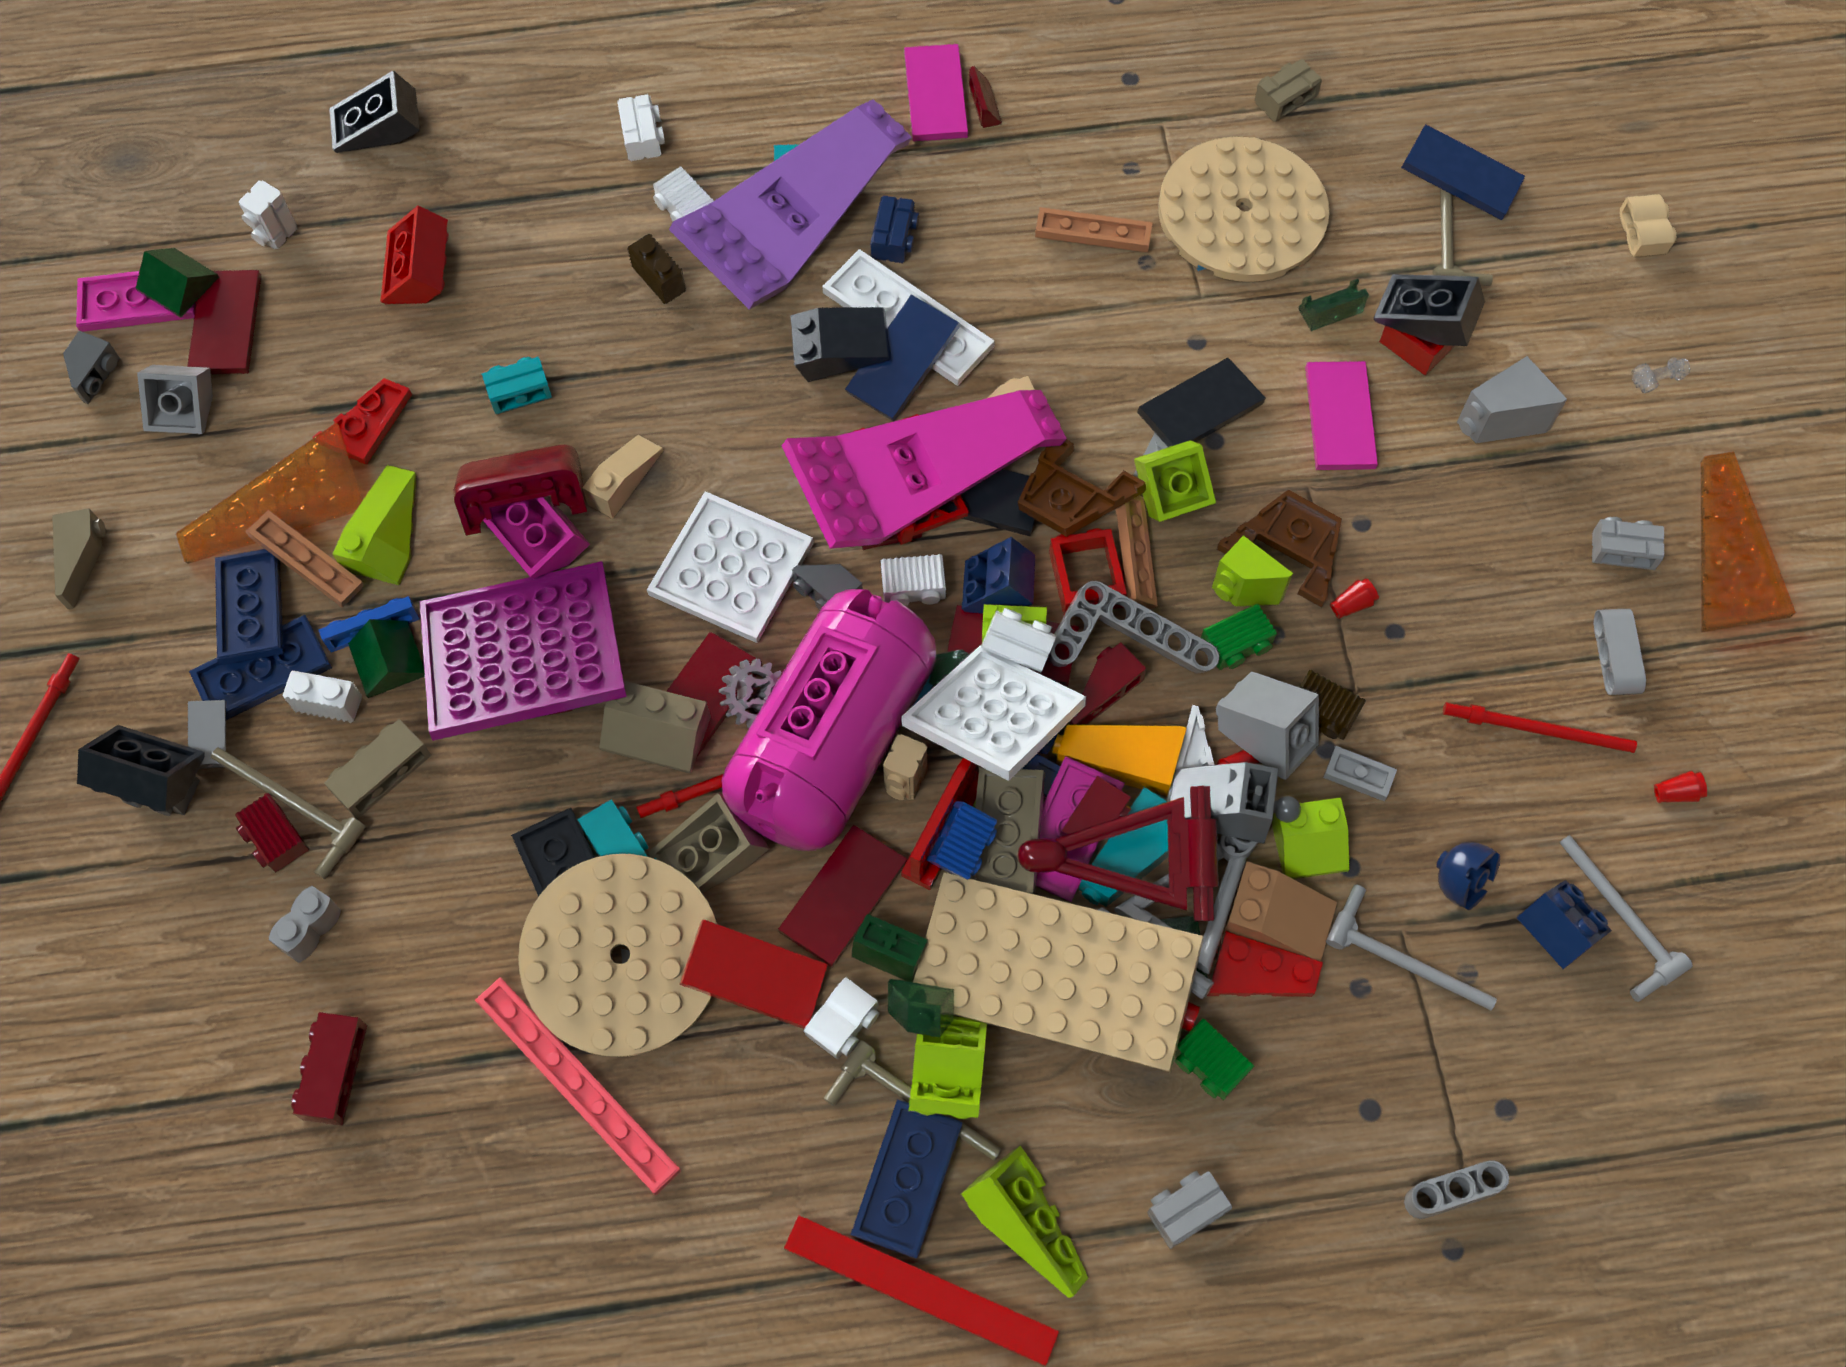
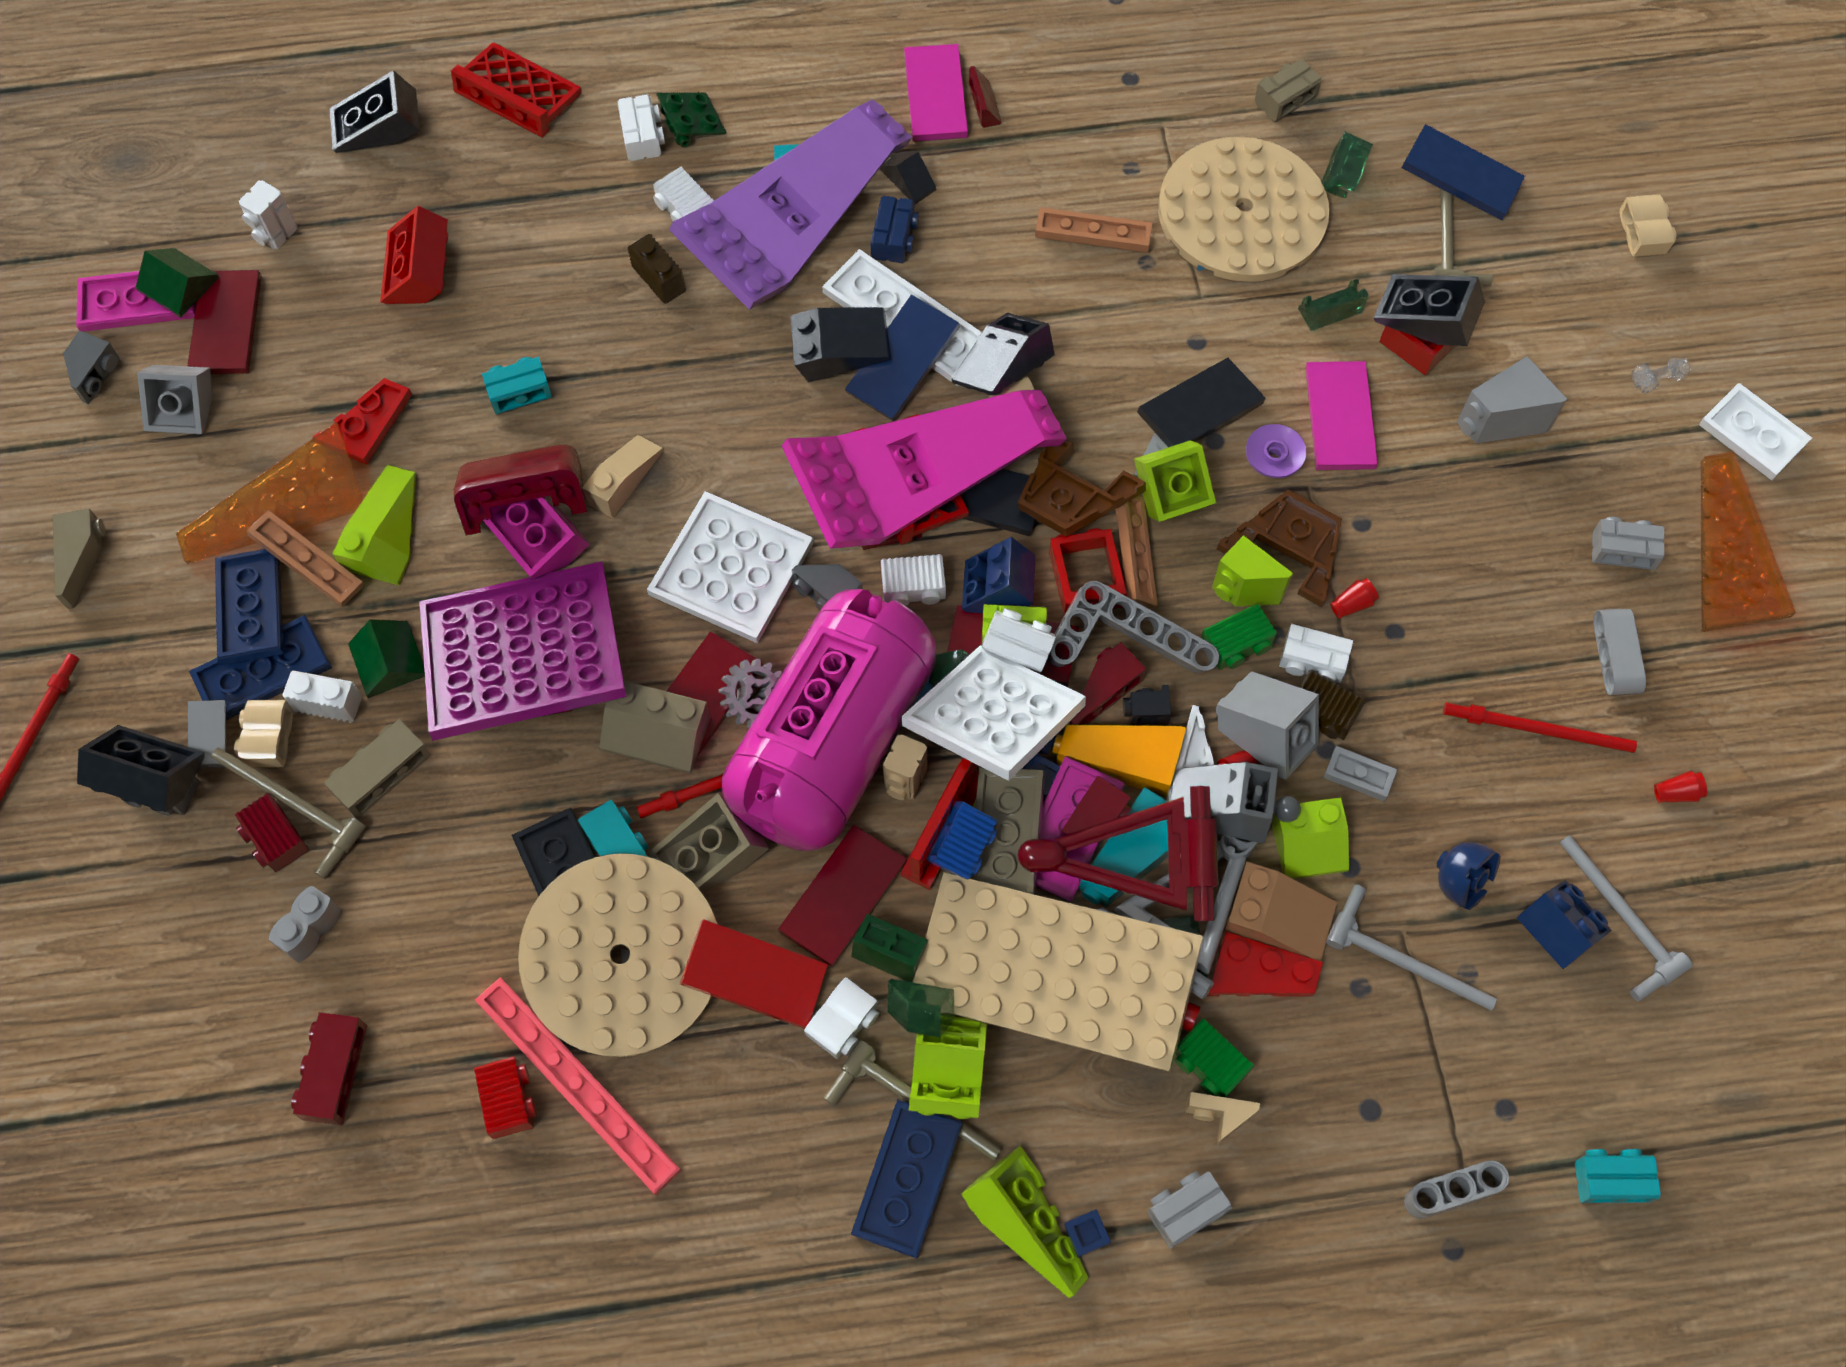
blue plate [318,596,420,653] -> none
red tile [784,1215,1059,1367] -> none
none -> tan brick [234,700,293,767]
none -> red fence [451,42,582,138]
none -> red brick [474,1056,537,1139]
none -> dark green hinge [656,92,727,147]
none -> black slope [880,151,936,204]
none -> slope [951,312,1055,395]
none -> dark blue plate [1064,1209,1111,1258]
none -> black brick [1123,685,1171,726]
none -> tan slope [1185,1092,1260,1145]
none -> medium lavender dish [1246,424,1306,478]
none -> white brick [1279,624,1353,683]
none -> clear green hinge [1321,131,1373,198]
none -> teal brick [1575,1149,1661,1203]
none -> white plate [1699,383,1812,480]

